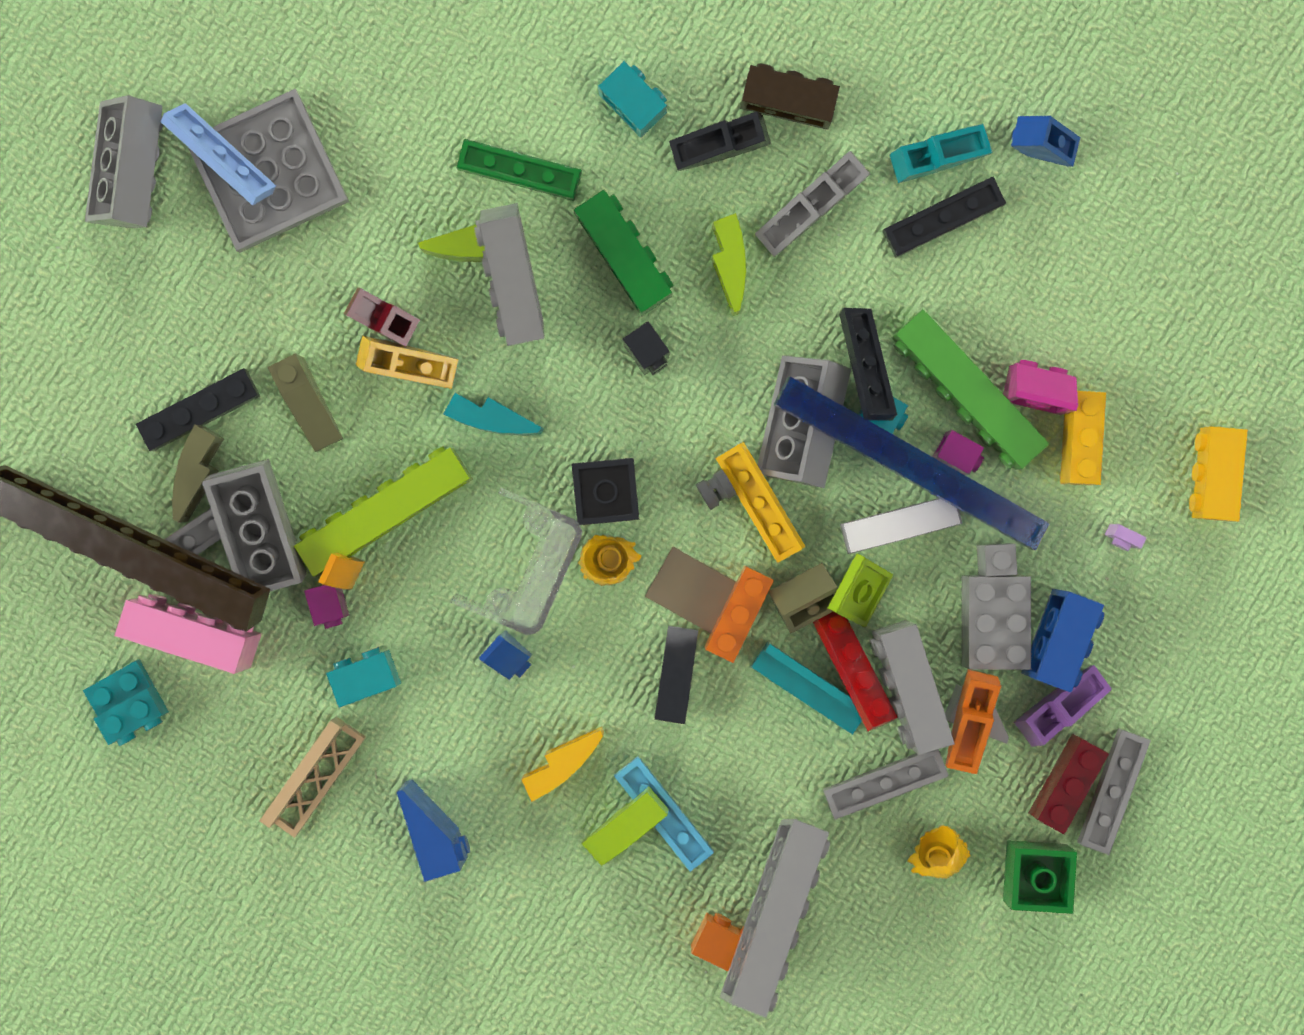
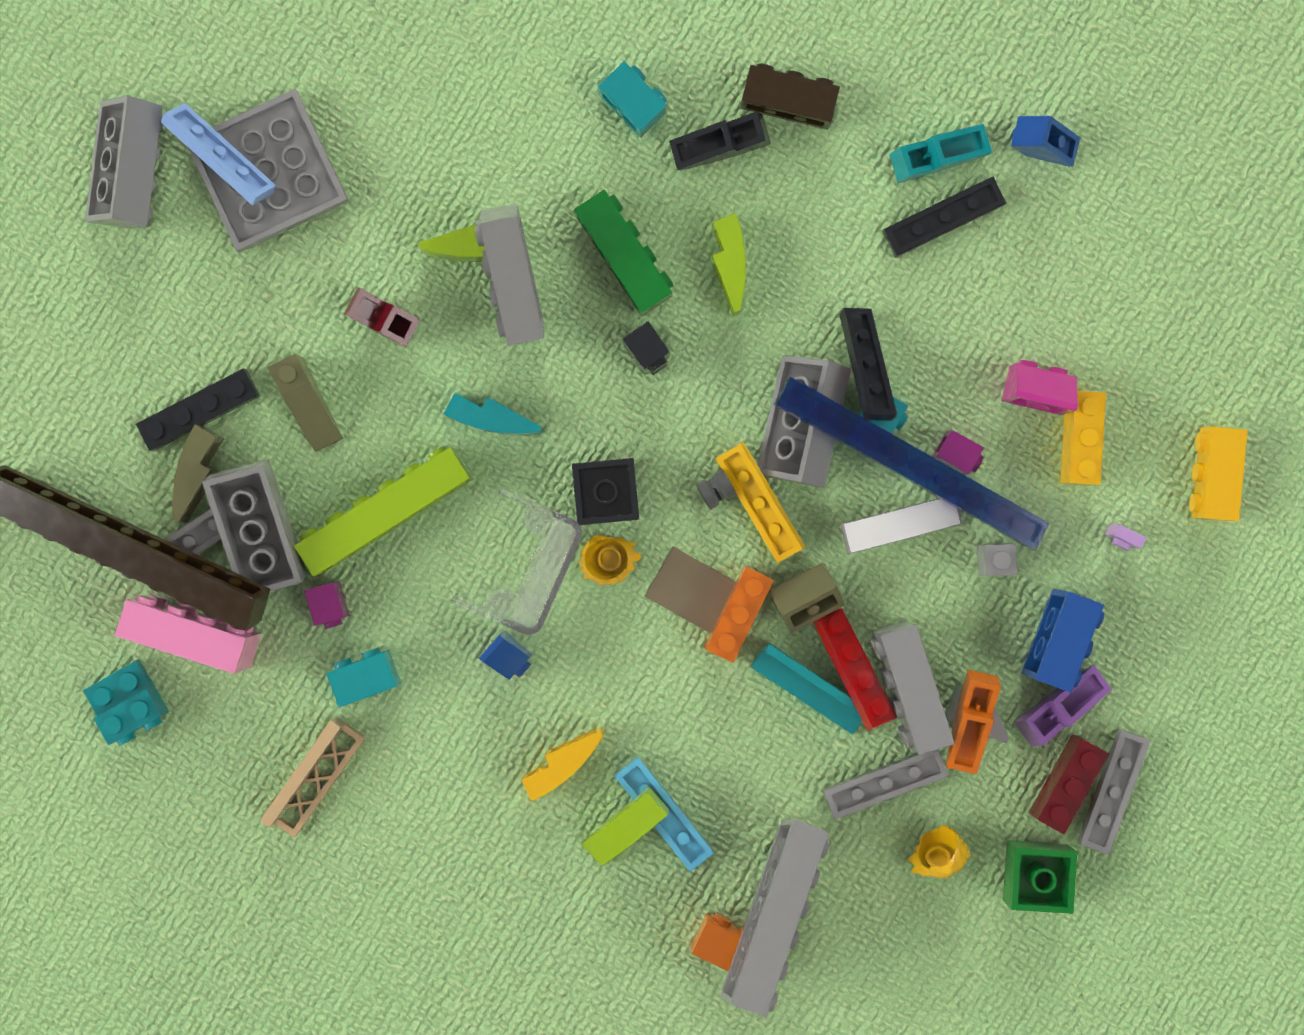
light orange slope [318,553,364,590] -> none
yellow slope [356,335,459,389] -> none
blue slope [397,780,470,882] -> none
green tile [456,139,582,201] -> none
black slope [654,625,698,724] -> none
light grey slope [755,151,870,257] -> none
lime tile [828,553,893,628] -> none
bright green brick [892,309,1050,470] -> none
light grey brick [962,575,1031,670] -> none

